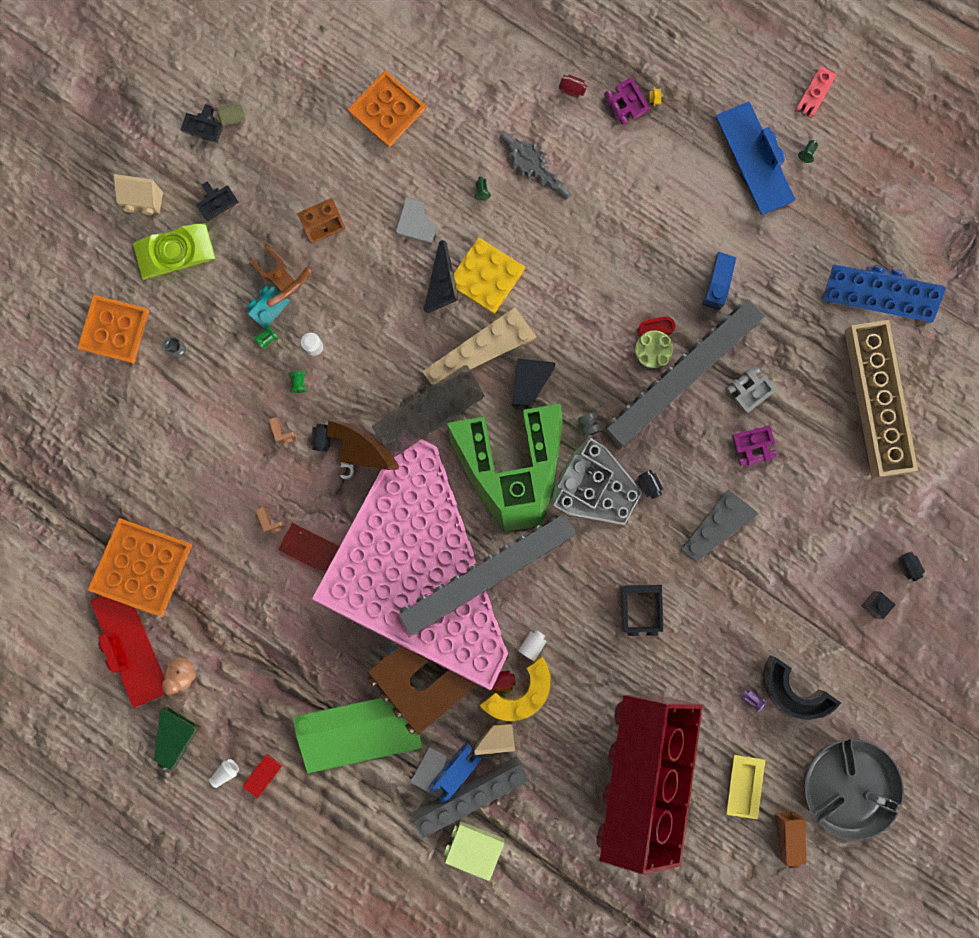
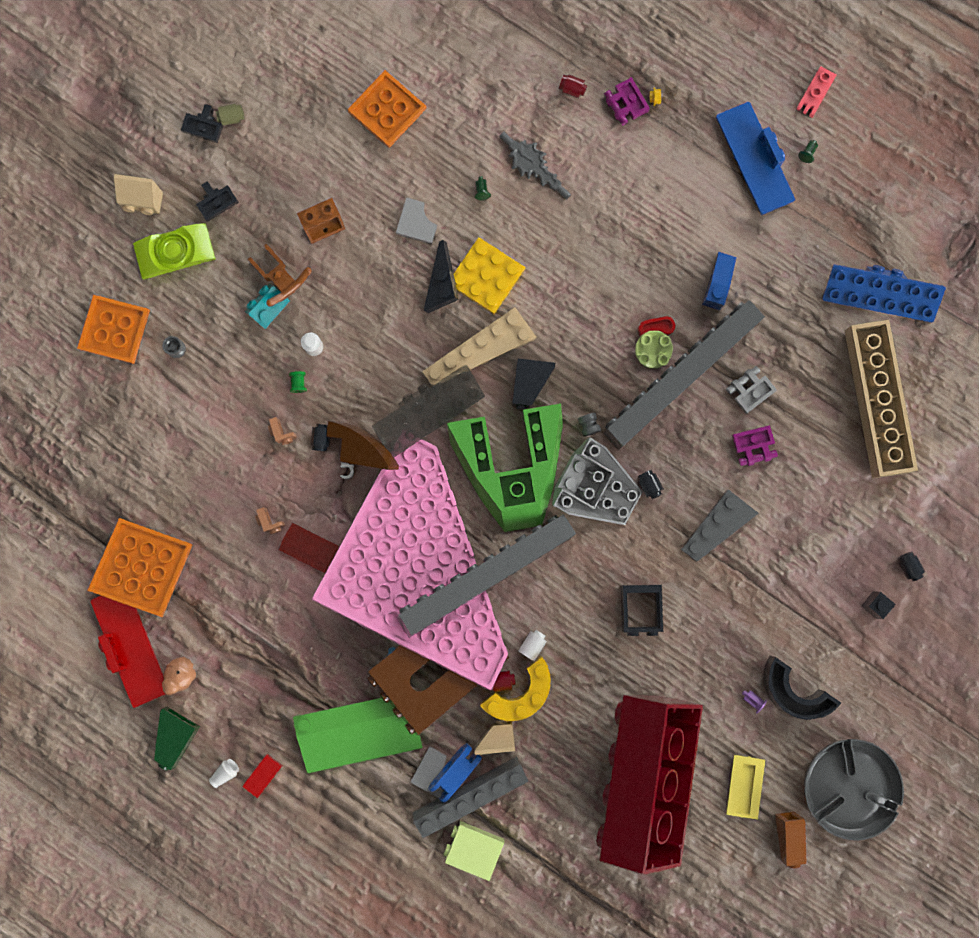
green bush [254,325,279,350] -> none

